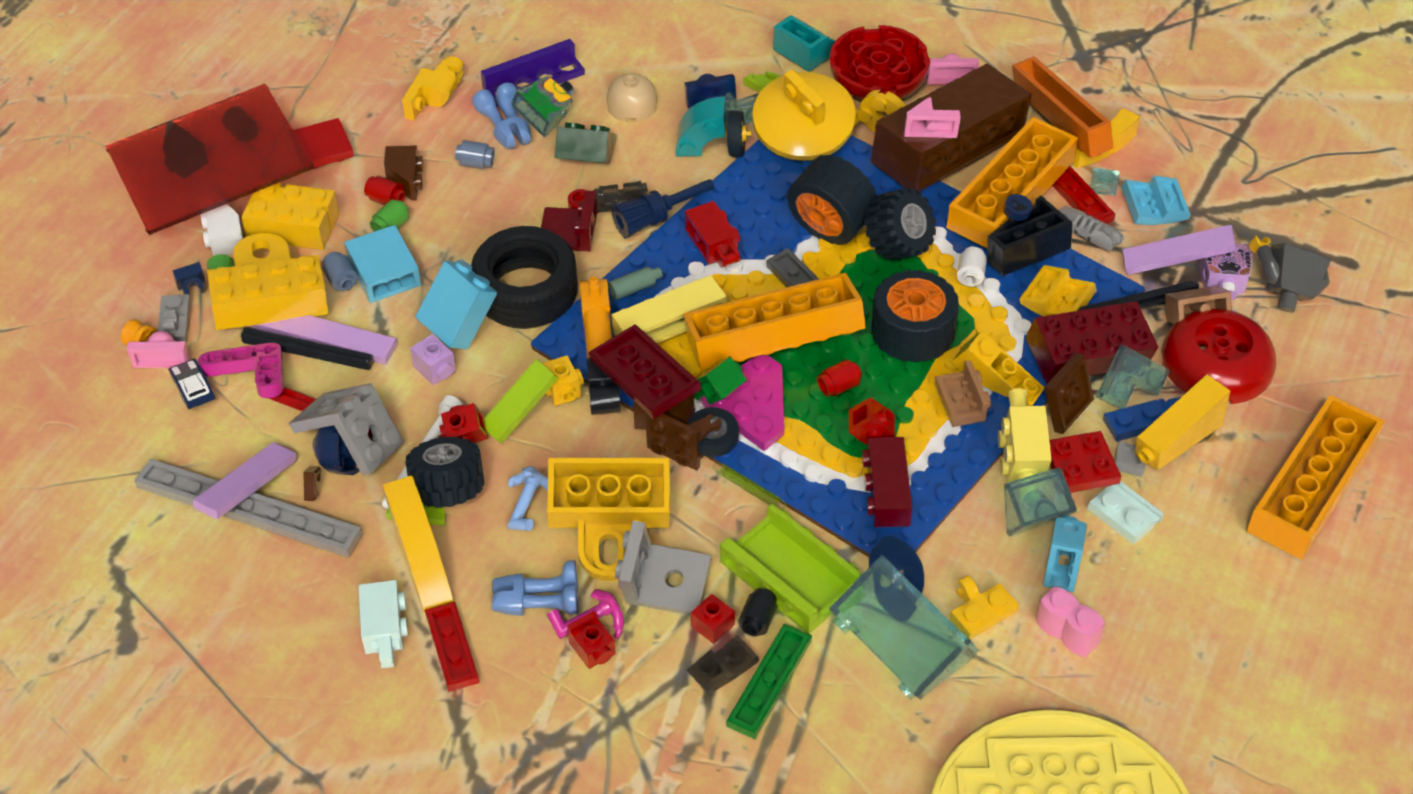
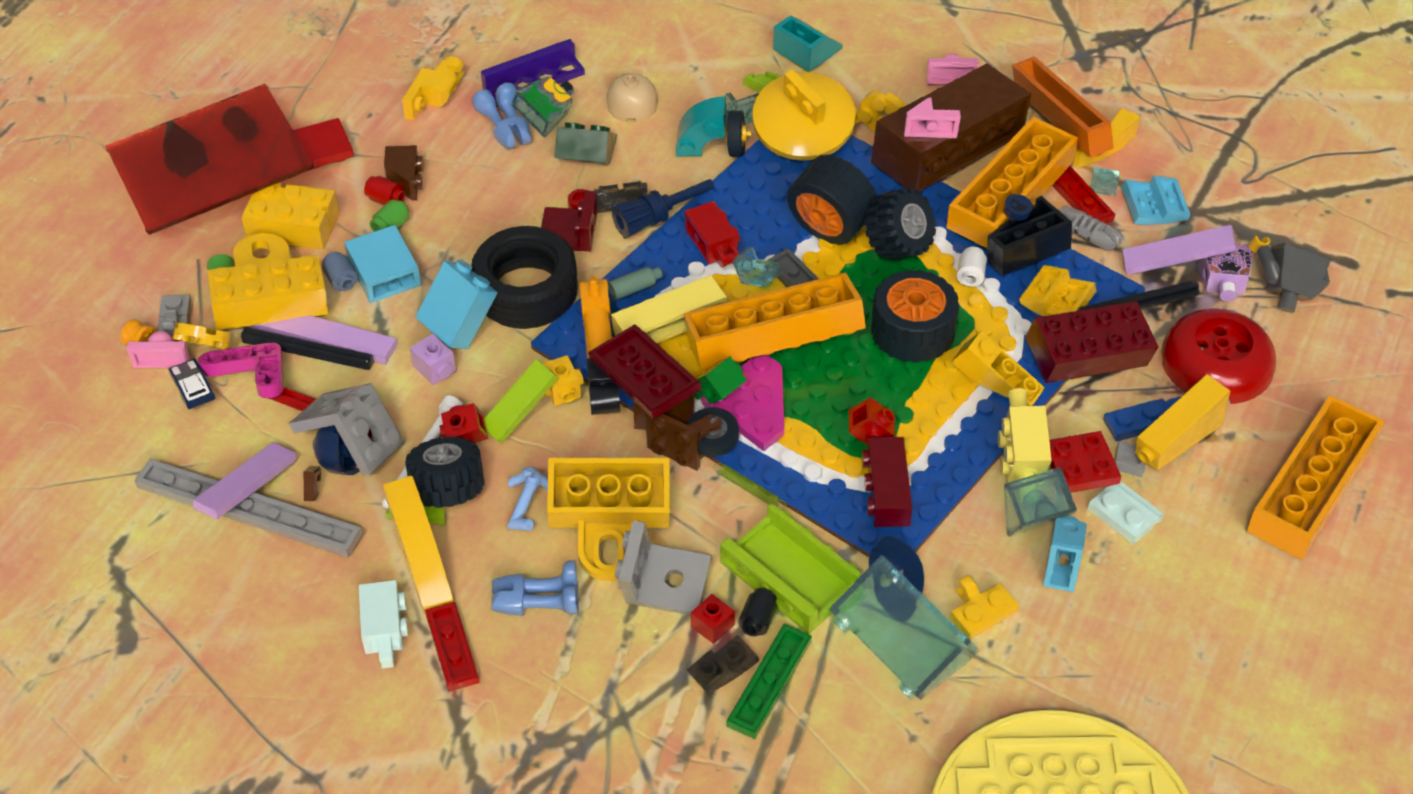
dark blue tile [172,262,205,295] -> none
white slope [198,183,244,256] -> none
sand blue brick [455,140,494,169] -> none
dark pink piece [546,589,624,640] -> none
red brick [567,611,616,669] -> none
clear blue tile [684,73,736,109] -> none
red brick [817,359,862,397] -> none
red brick [830,25,930,100] -> none
medium nougat bracket [935,360,991,427] -> none
bright pink brick [1036,586,1105,657] -> none
reddish brown tile [1044,353,1094,434] -> none
clear light blue plate [1096,345,1170,409] -> none
medium nougat brick [1165,286,1232,324] -> none
none -> yellow plate [173,322,232,349]
none -> clear light blue bracket [733,247,782,287]

